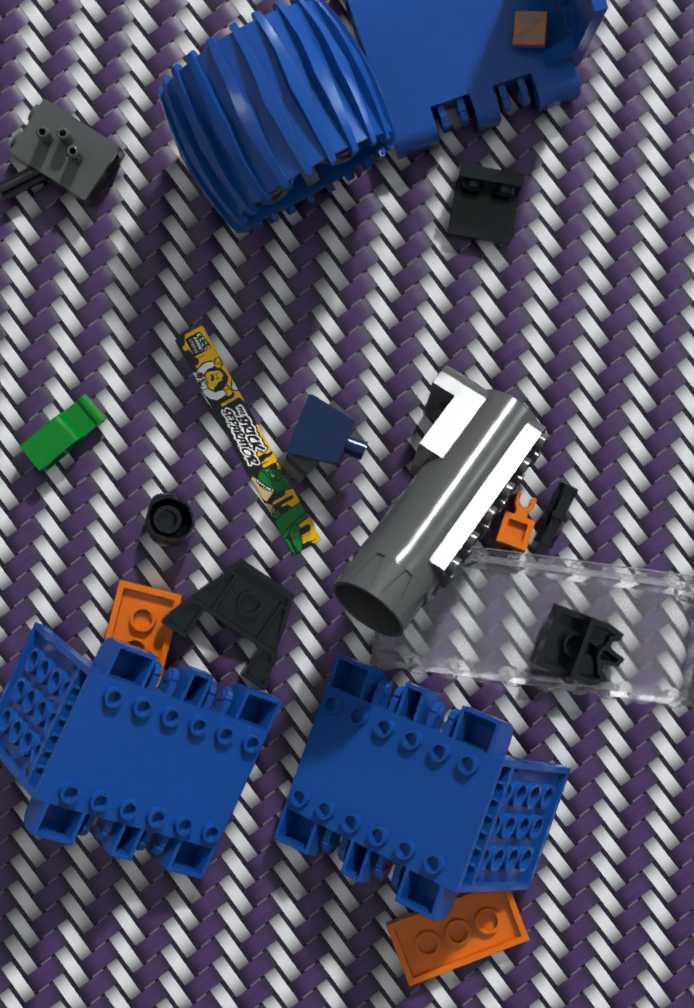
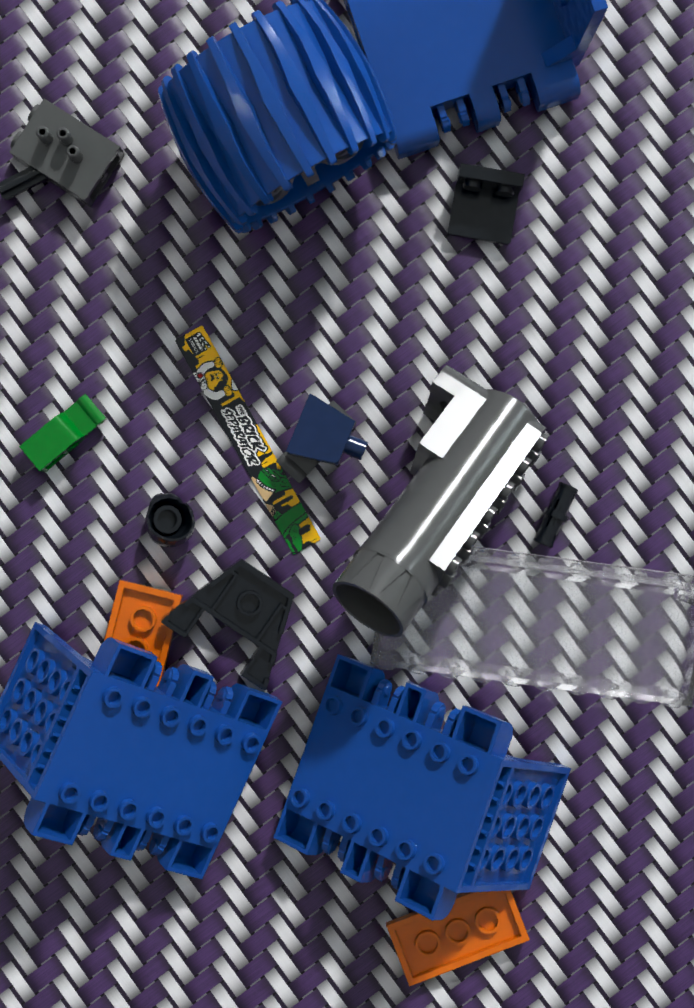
orange plate [493,492,537,553] -> none
nougat tile [512,11,549,48] -> none
black plate [532,603,625,686] -> none

